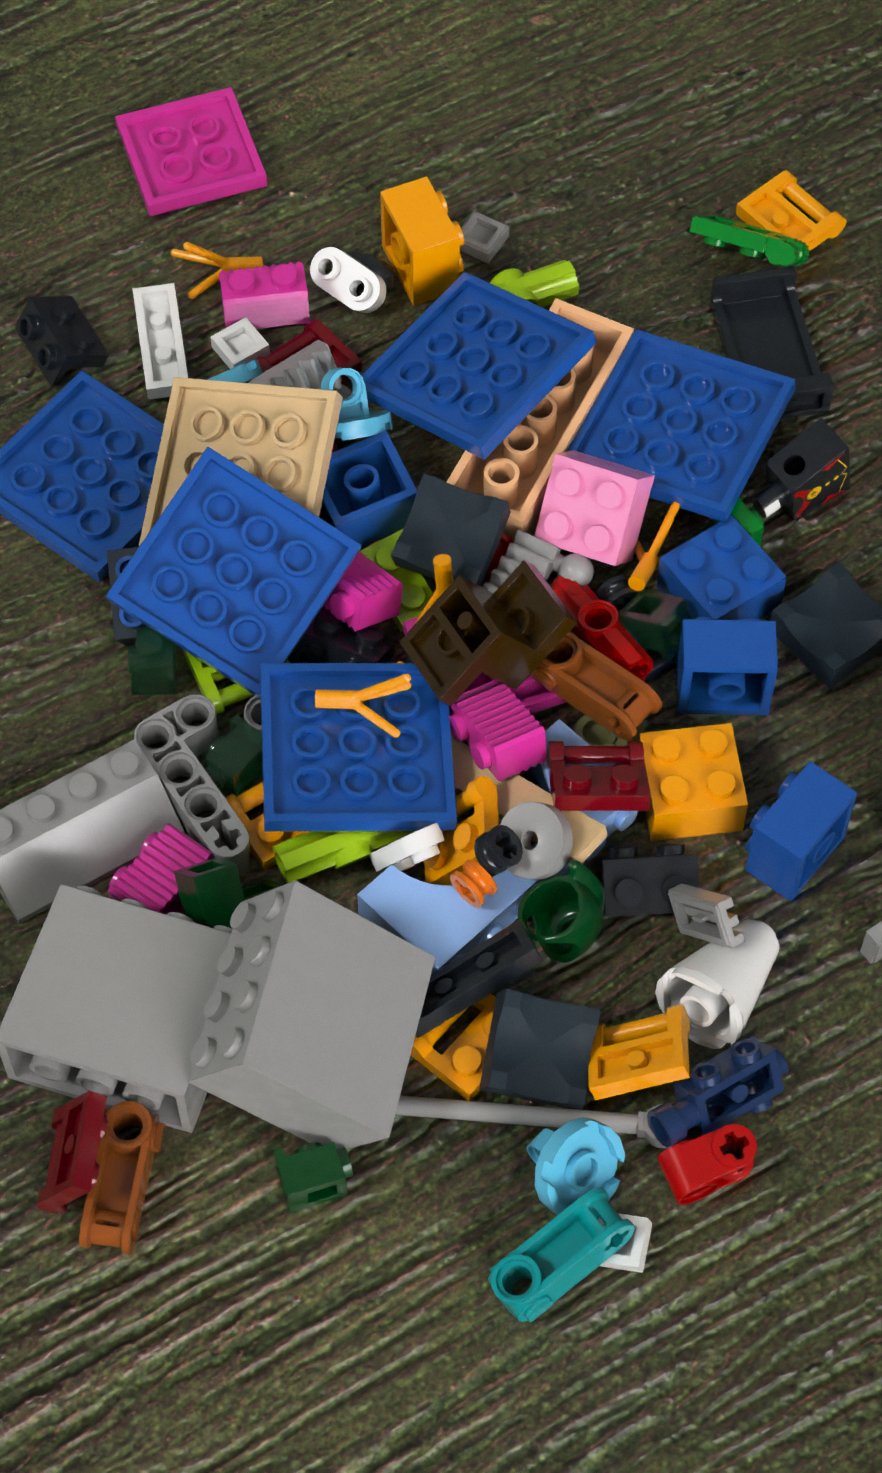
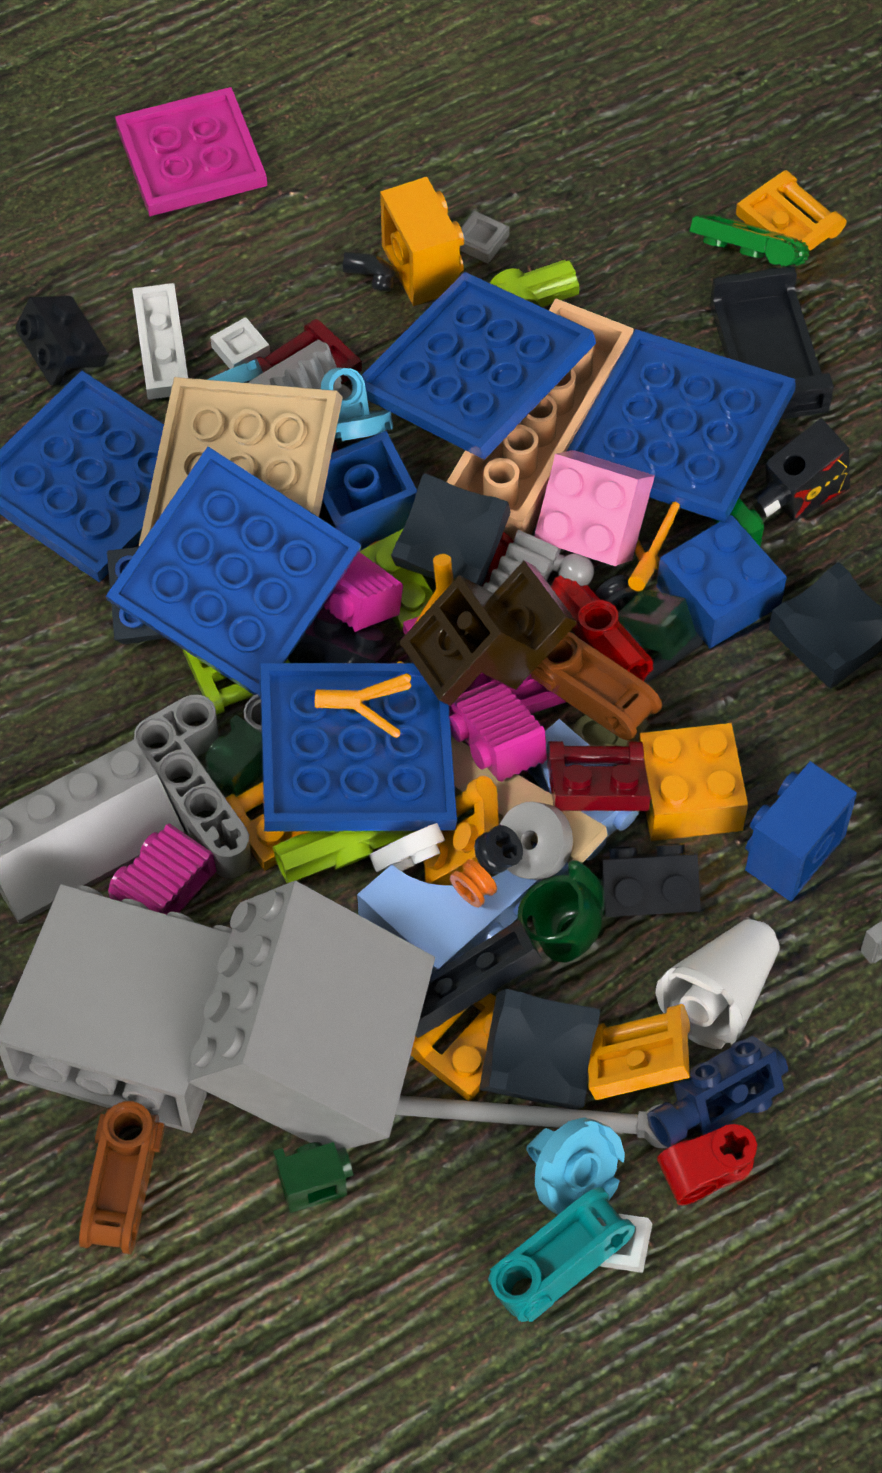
dark red plate [36,1090,108,1213] -> none
clear green brick [128,628,178,696] -> none
light orange plant [171,242,263,299] -> none
dark green brick [174,857,283,929] -> none
dark pink brick [219,261,310,329] -> none
white plate [310,247,386,313] -> none
light grey tile [668,883,745,948] -> none
blue brick [676,617,778,715] -> none

